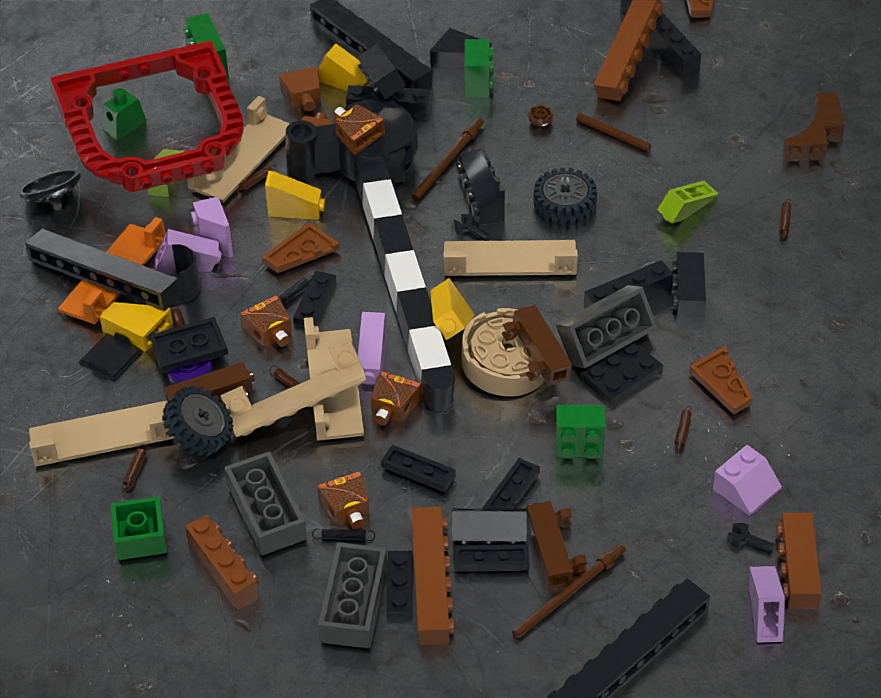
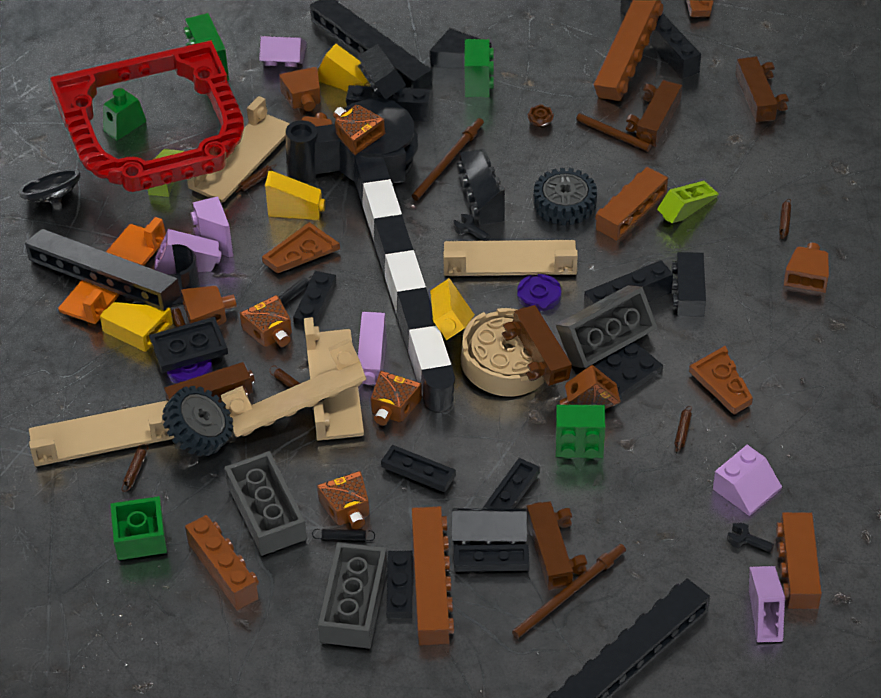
black piece [79,333,143,381] -> none
reddish brown arch [782,92,845,161] -> none
none -> dark orange torso [181,286,237,326]
none -> lavender slope [260,36,306,67]
none -> dark purple tile [517,274,561,311]
none -> dark orange torso [560,365,621,409]
none -> dark orange brick [595,167,668,241]
none -> reddish brown brick [625,80,682,147]
none -> reddish brown brick [735,56,789,122]
none -> dark orange torso [784,243,829,293]

